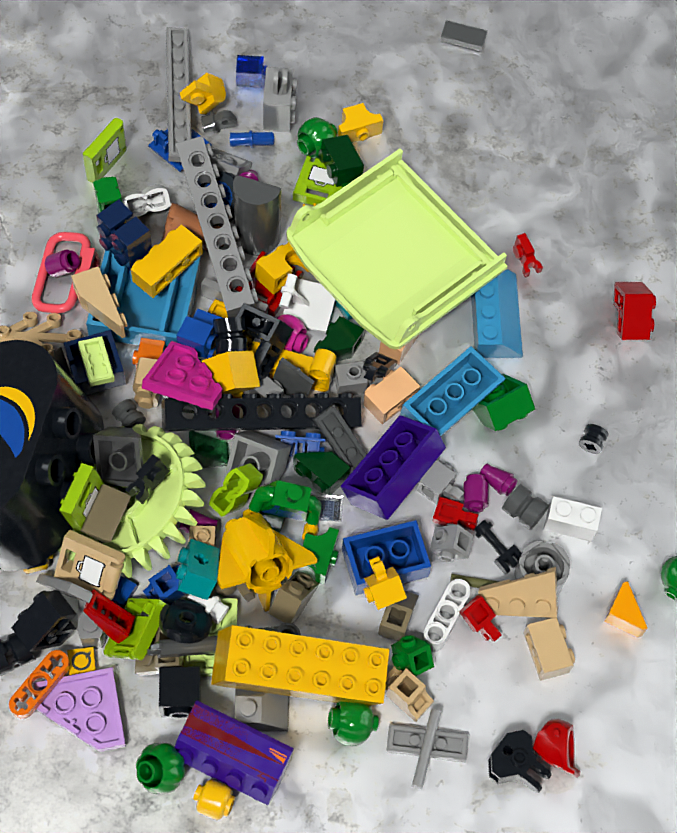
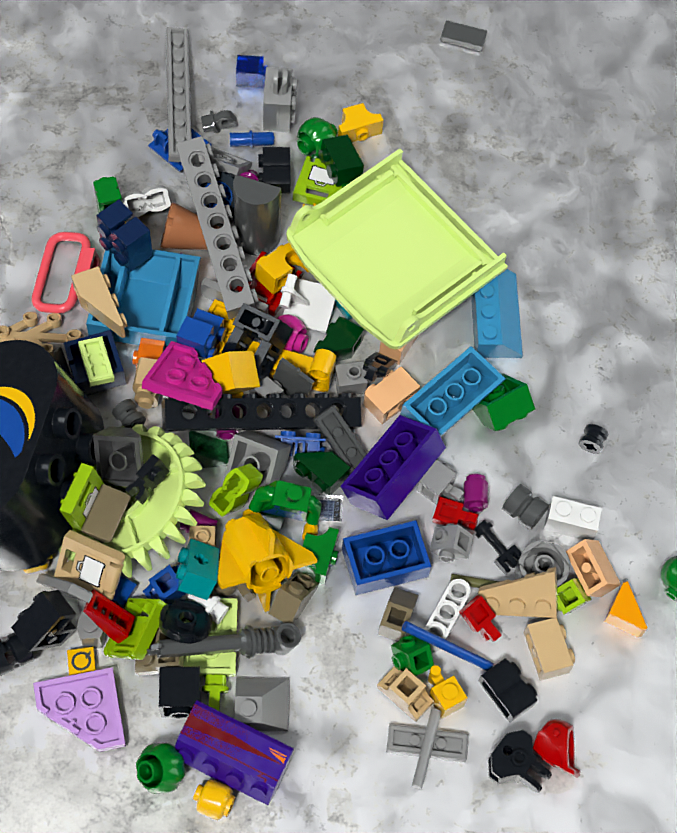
orange beam [9,650,70,719] -> none
magenta brick [45,249,80,278] -> none
lime container [83,118,127,183] -> none
yellow brick [131,224,203,298] -> none
yellow brick [180,72,226,114] -> none
yellow brick [211,625,389,706] -> none
black wheel [213,317,248,354] -> none
green plant [328,702,379,746] -> none
yellow brick [363,556,407,610] -> none
magenta cone [480,463,518,496] -> none
red plate [513,233,543,277] -> none
red brick [613,282,656,340] -> none
none -> lime piece [201,674,229,711]
none -> black brick [258,147,291,193]
none -> blue bar [402,621,494,671]
none -> yellow brick [428,665,468,719]
none -> black brick [478,658,538,723]
none -> lime brick [557,578,592,614]
none -> light nougat brick [565,539,621,597]

